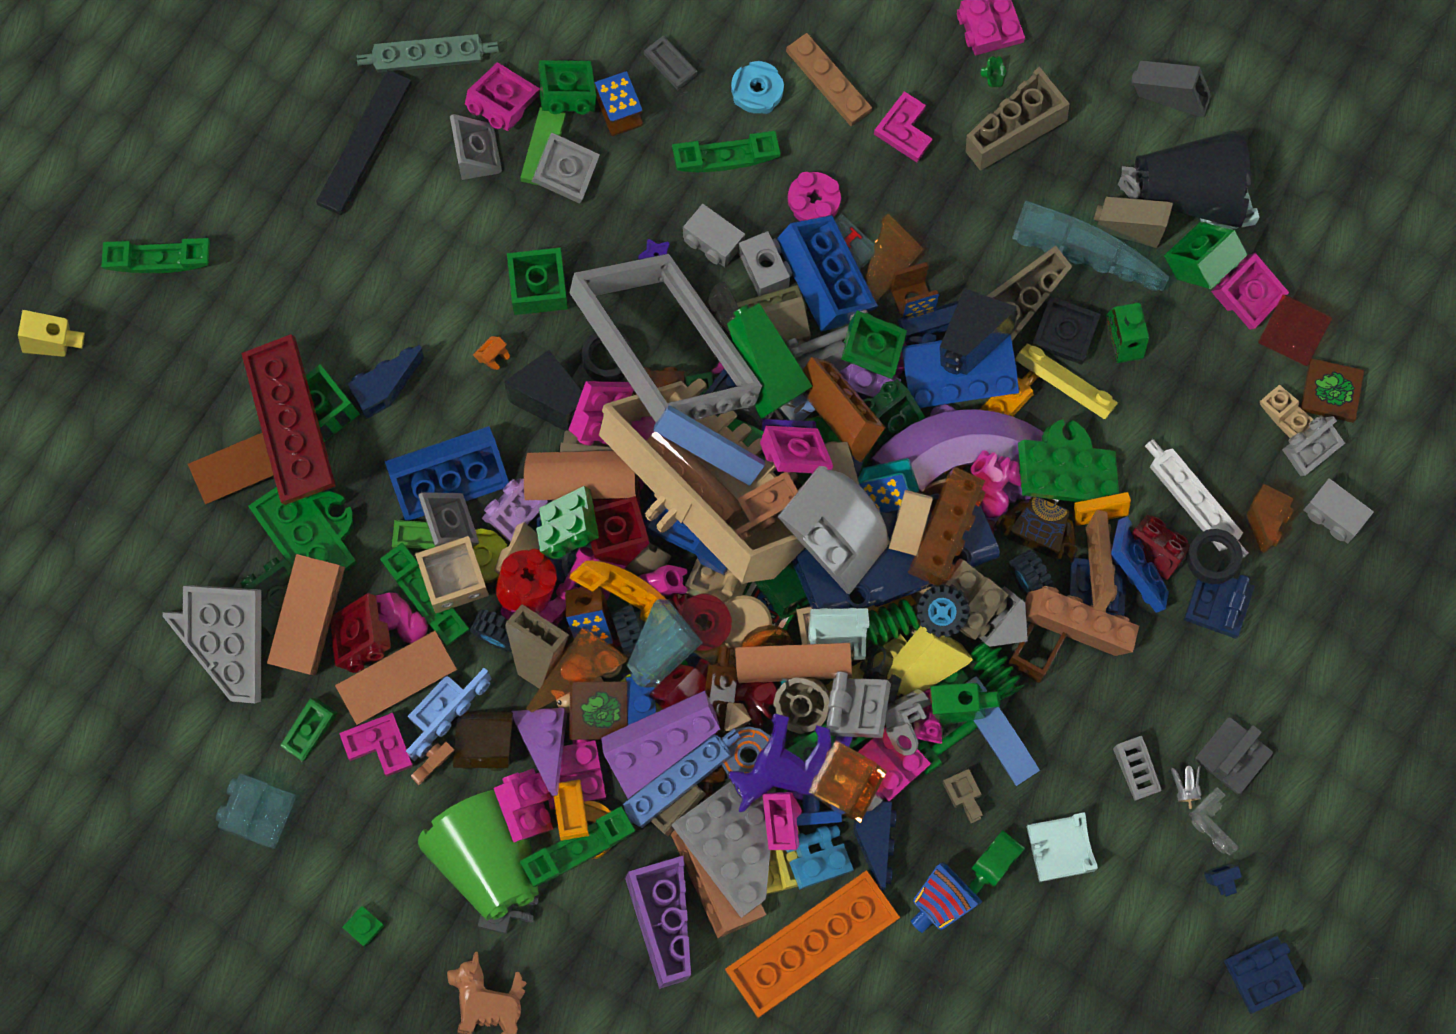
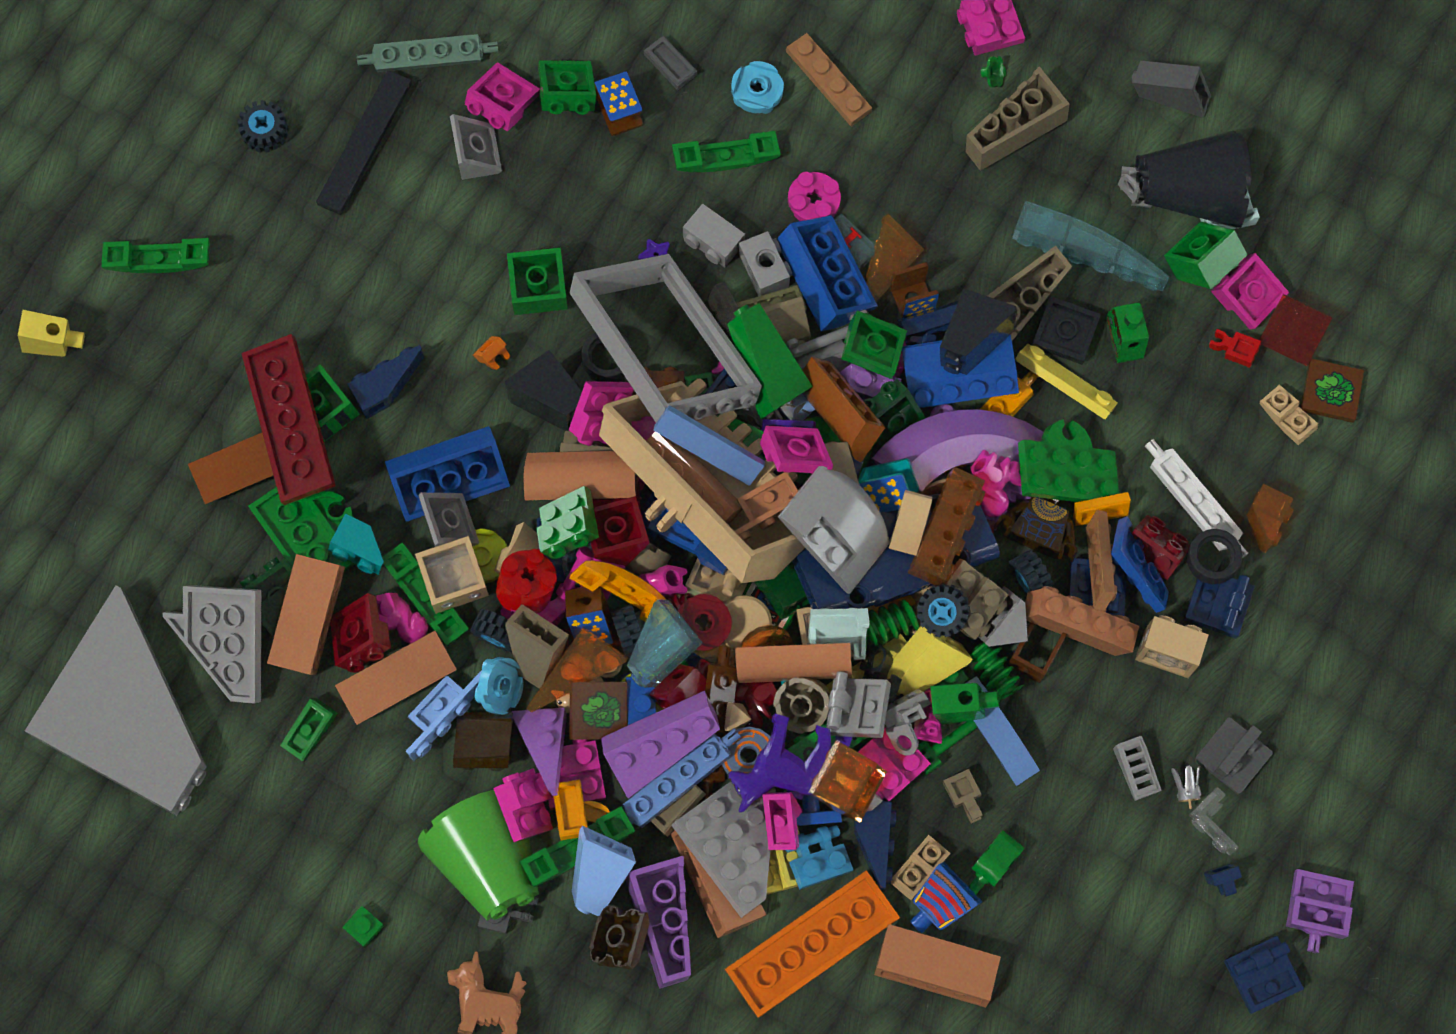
clear light blue plate [216,774,296,850] -> none
dark pink plate [339,713,413,777] -> none
bright green tile [392,520,435,551] -> none
nougat plate [411,742,454,785] -> none
lavender bracket [482,479,548,542] -> none
bright green tile [521,107,566,186] -> none
light grey plate [531,133,600,203] -> none
dark pink plate [874,91,933,162] -> none
light aqua piece [1027,812,1098,882] -> none
dark tan slope [1093,197,1173,248] -> none
light grey bracket [1282,416,1345,476] -> none
light grey brick [1304,478,1374,544] -> none
none -> light grey slope [25,586,206,816]
none -> black wheel [237,100,288,152]
none -> teal slope [328,514,384,575]
none -> medium azure plate [475,657,523,715]
none -> light blue slope [572,826,636,916]
none -> dark brown slope [589,905,650,970]
none -> nougat brick [874,924,1001,1008]
none -> tan slope [891,835,950,900]
none -> tan piece [1135,615,1209,678]
none -> red plate [1209,329,1261,368]
none -> medium lavender plate [1286,869,1354,953]

